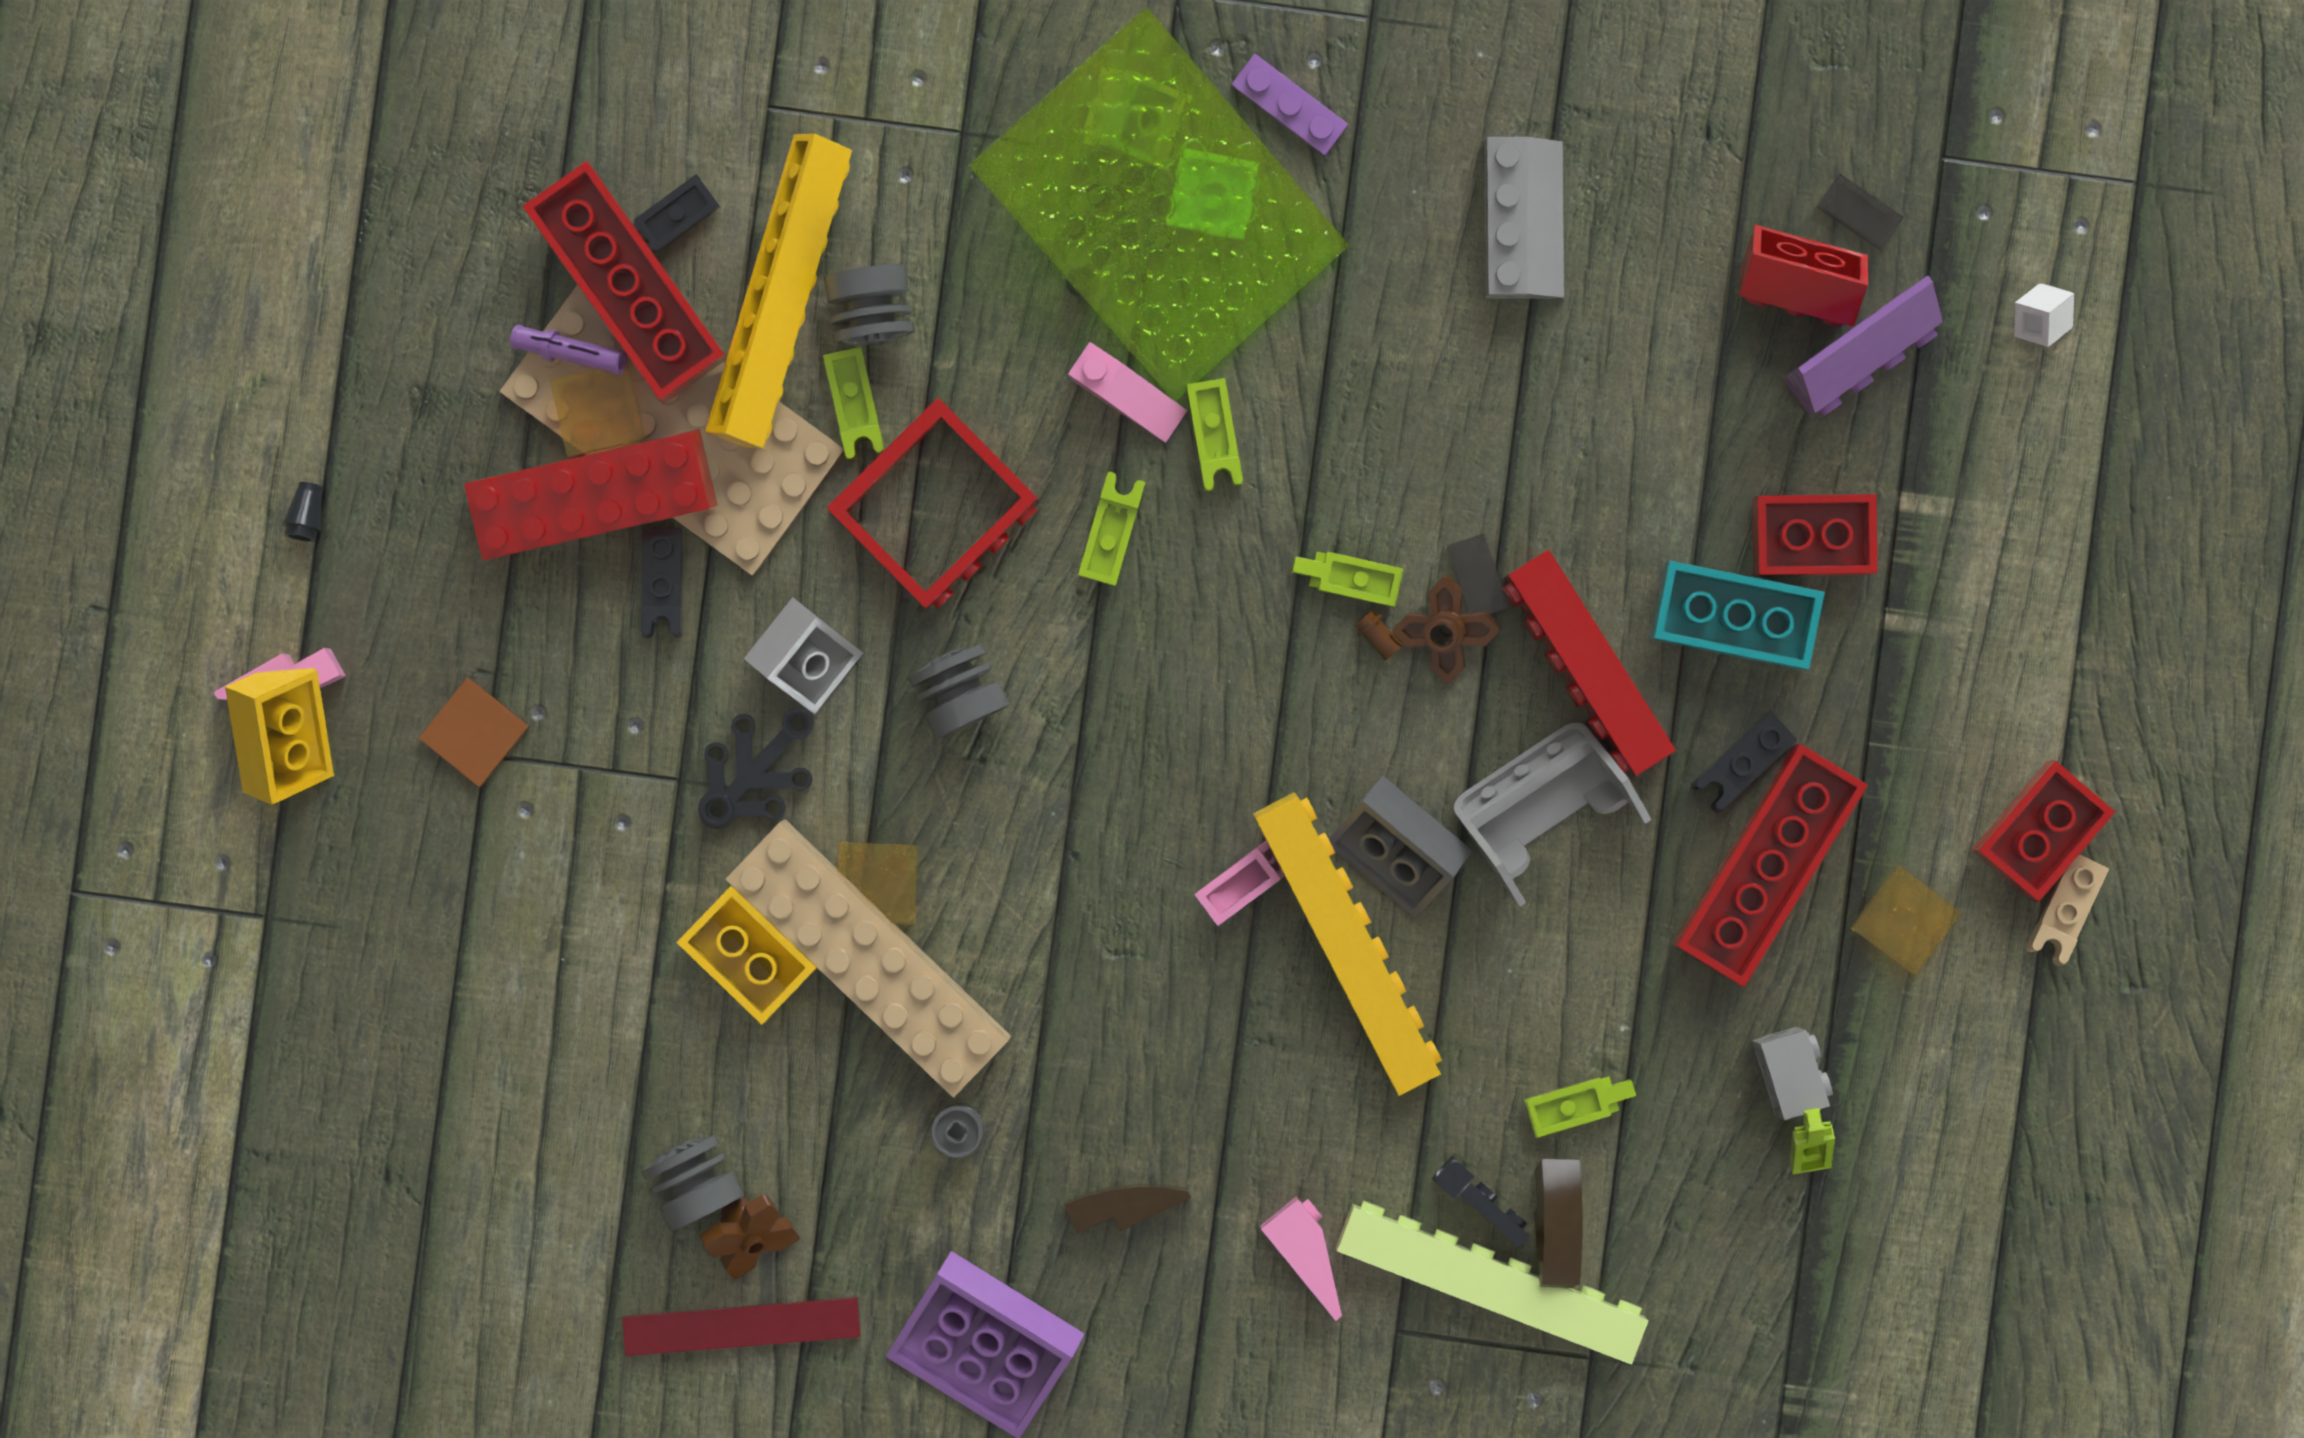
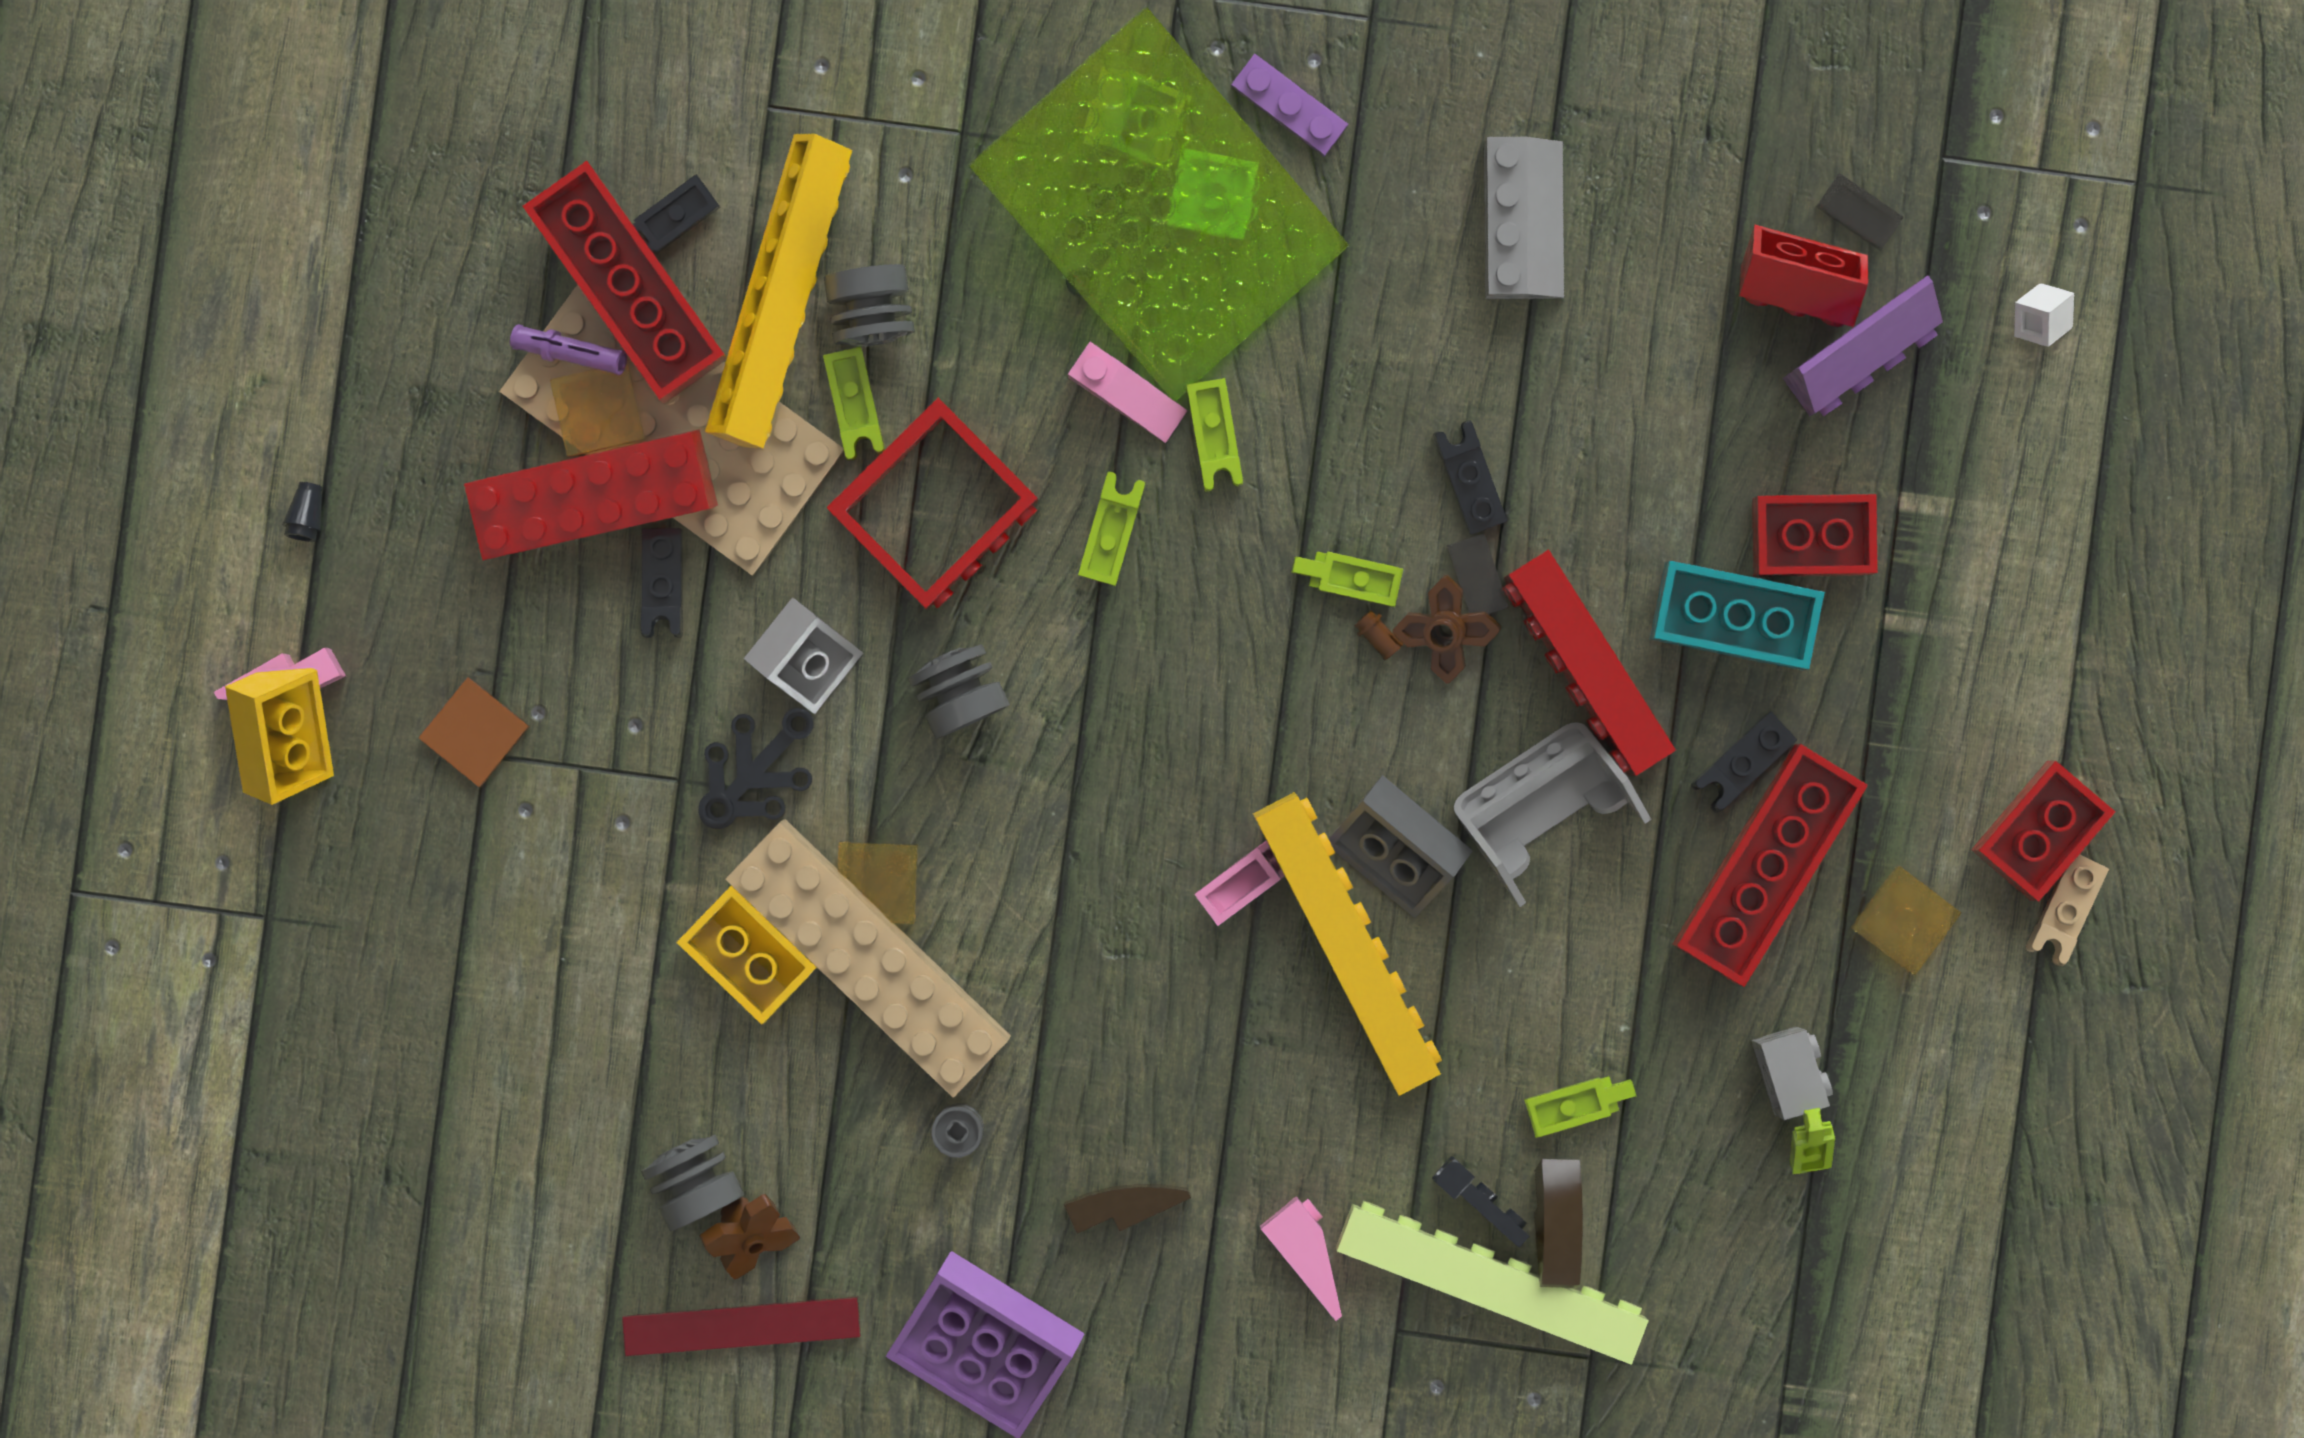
none -> black plate [1433,420,1507,535]

